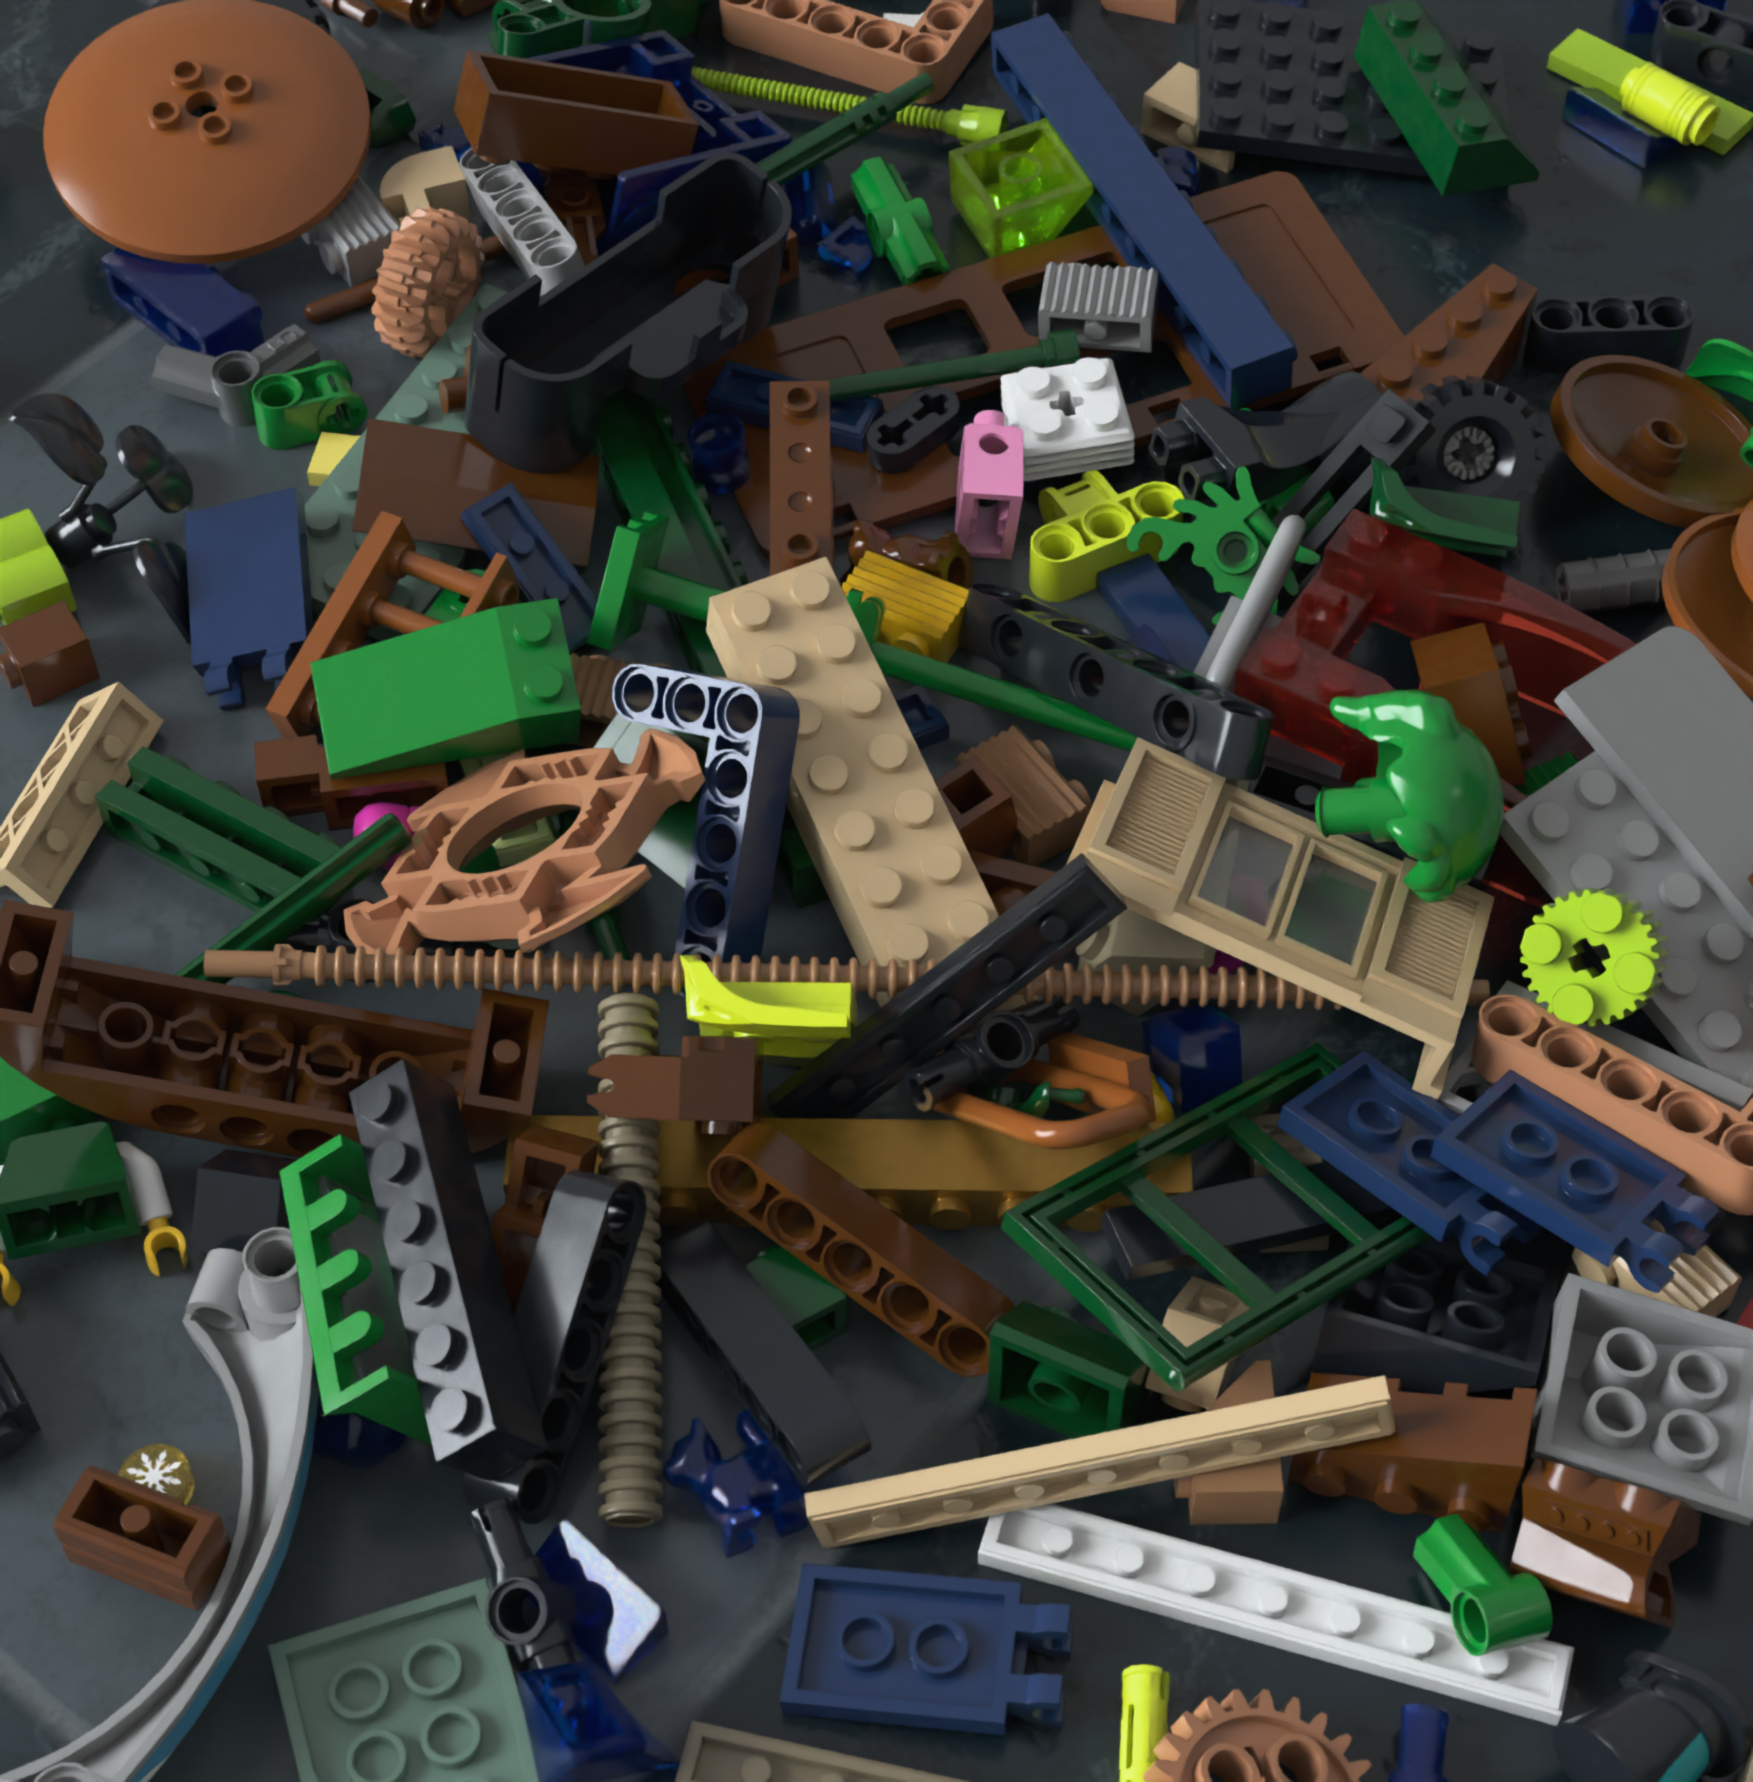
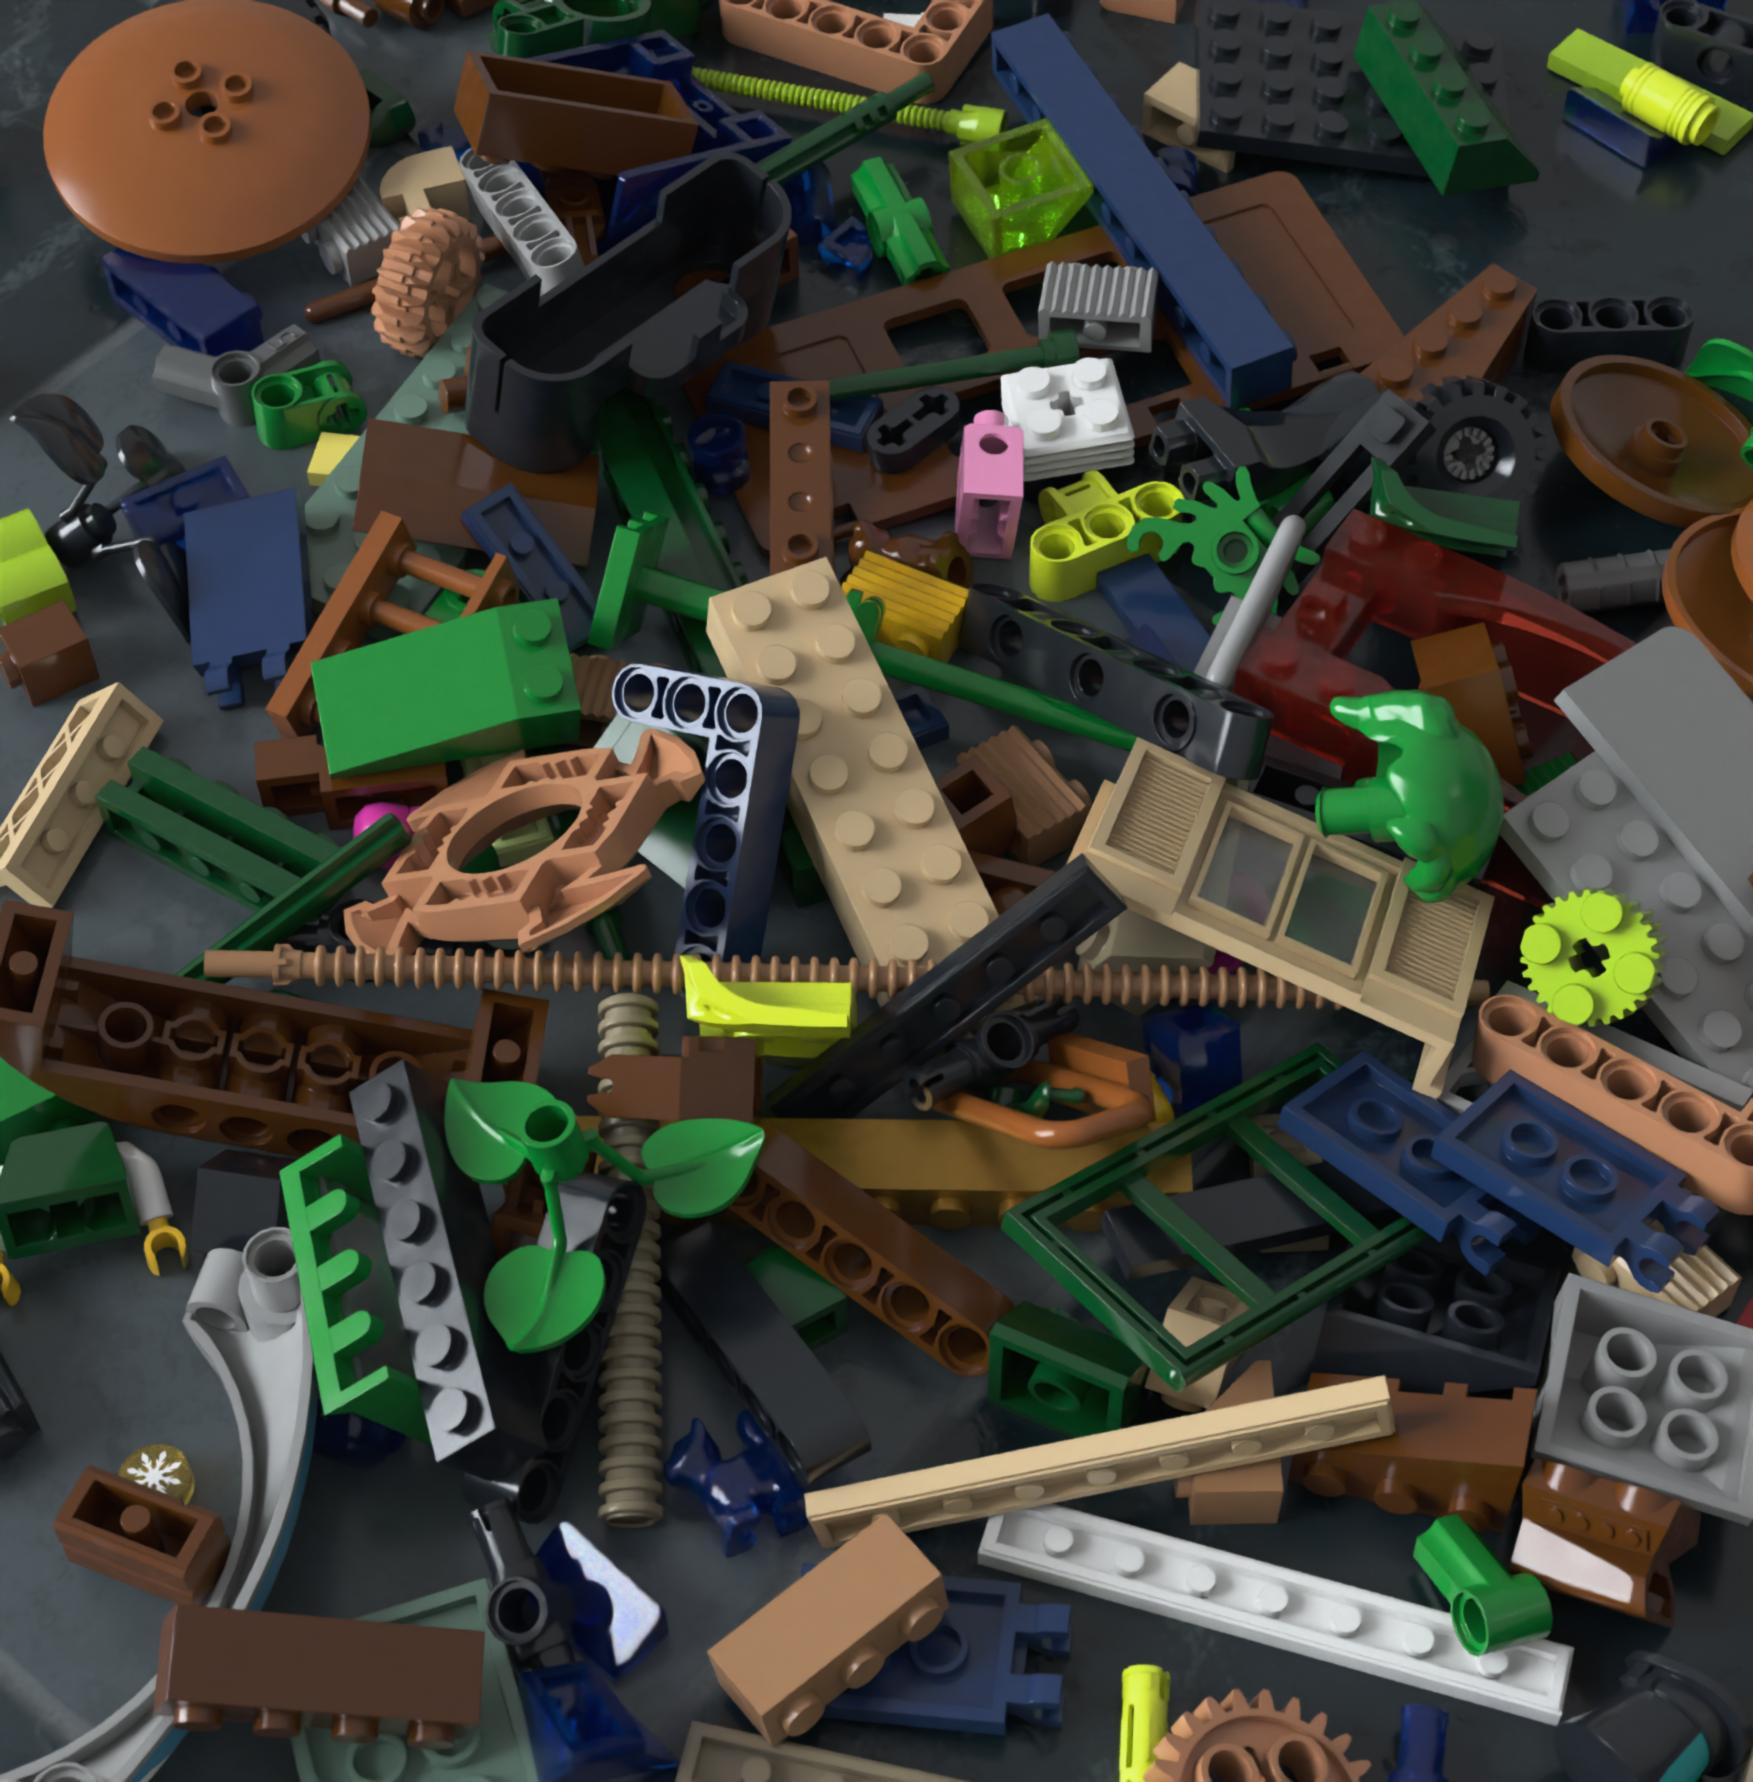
none -> clear blue slope [119,455,251,551]
none -> reddish brown brick [153,1604,485,1750]
none -> green plant [444,1078,766,1354]
none -> medium nougat brick [707,1512,949,1748]

